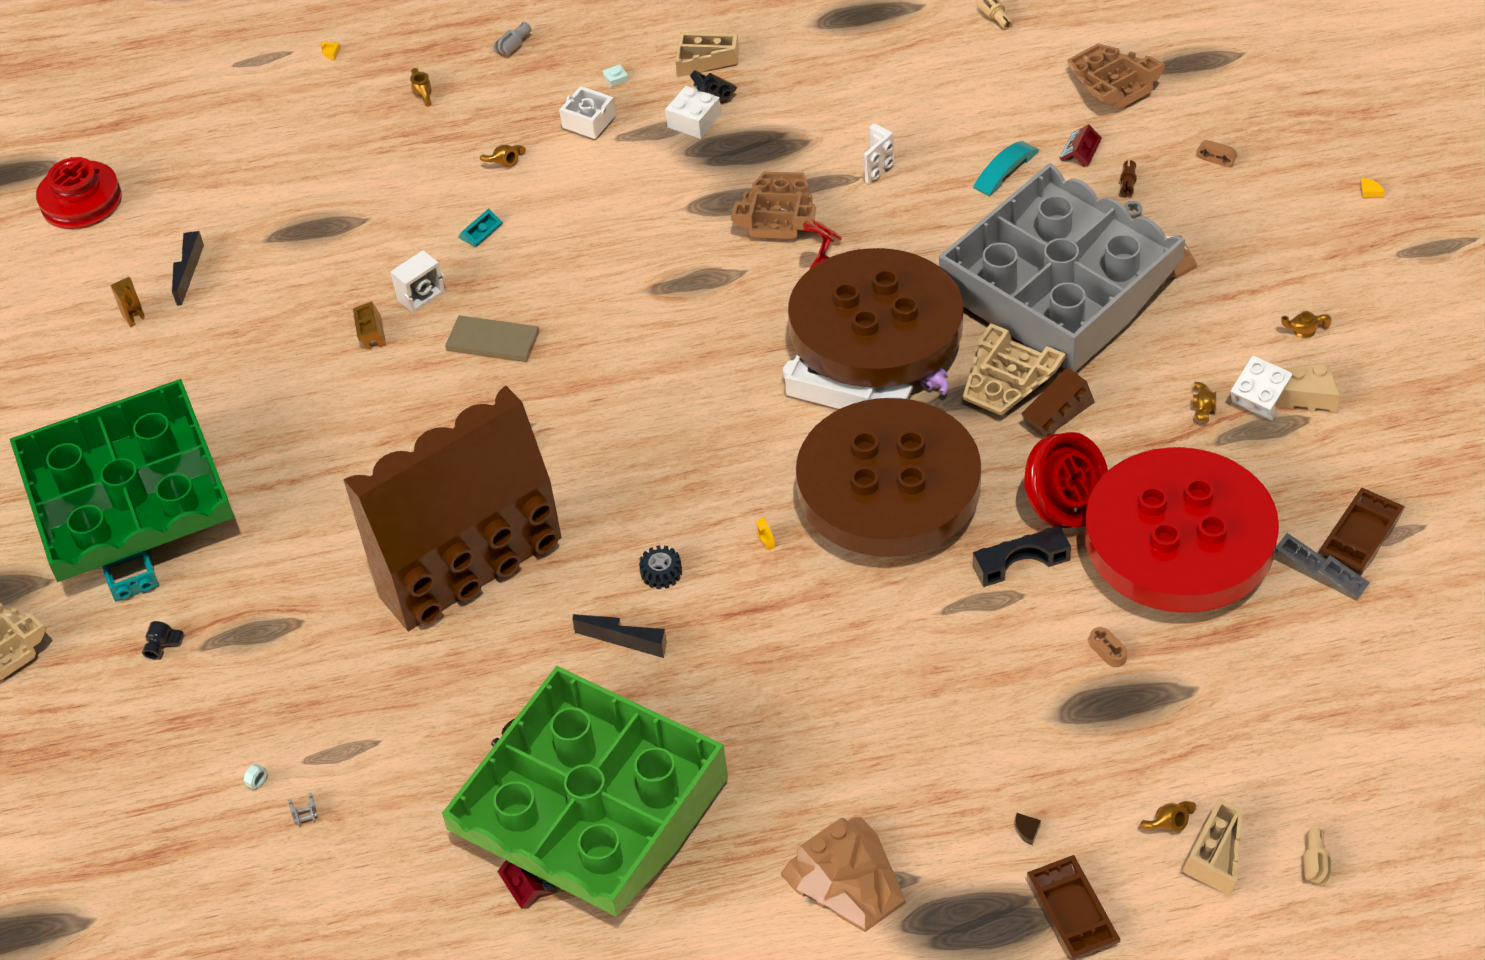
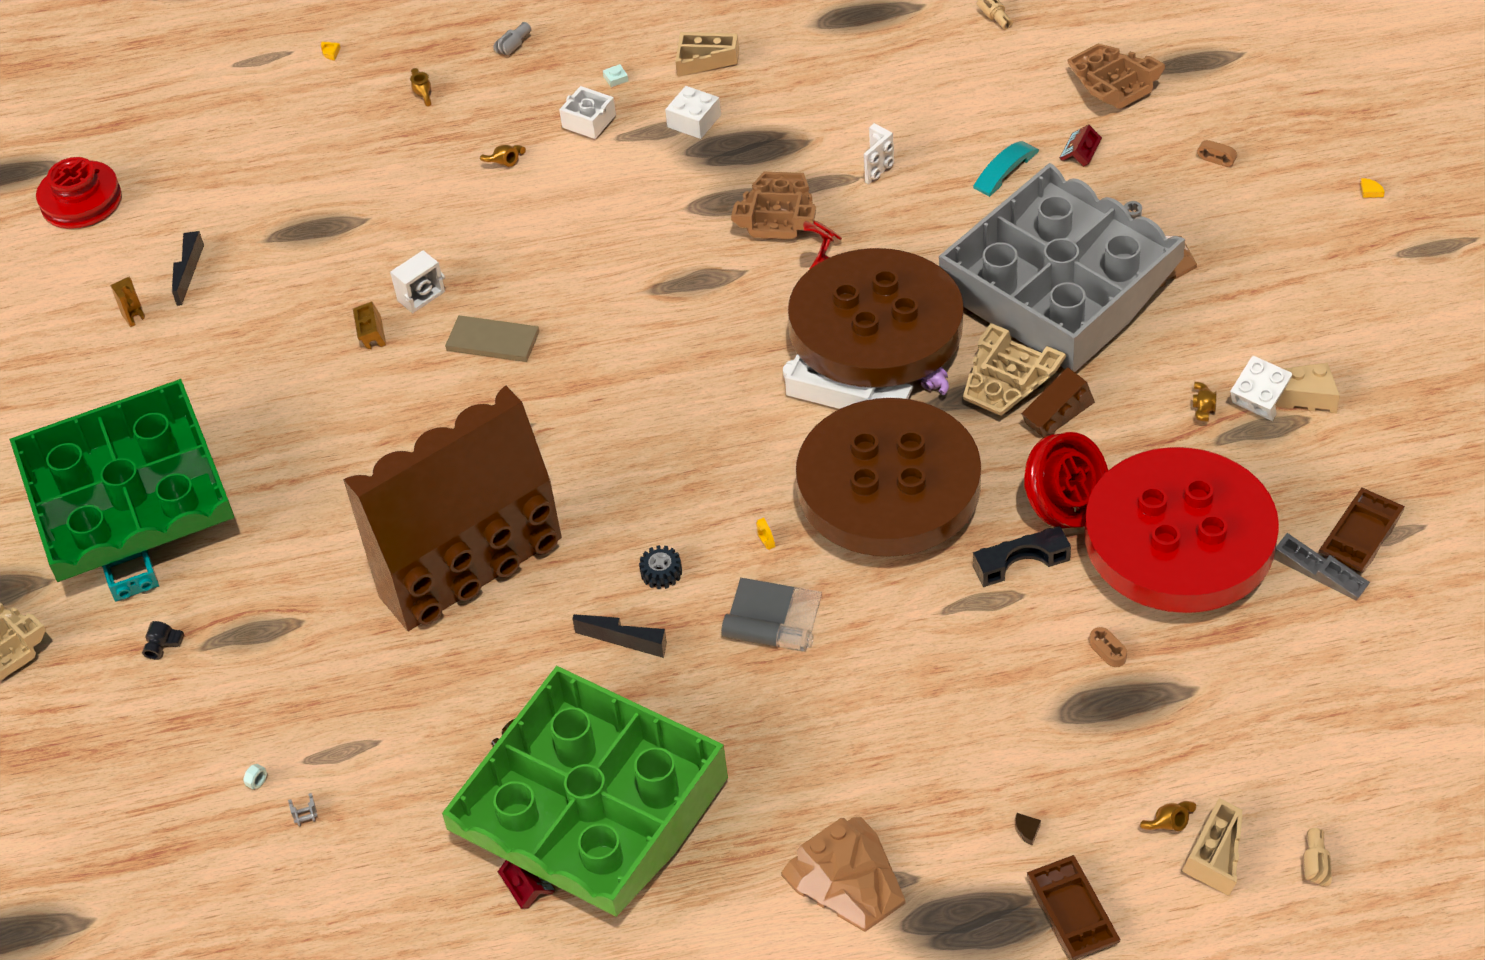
teal slope [458,208,503,247] -> none
black bracket [690,70,737,102] -> none
reddish brown pin [1120,160,1137,196] -> none
pearl gold piece [1281,311,1331,338] -> none
none -> dark grey door [721,577,822,652]

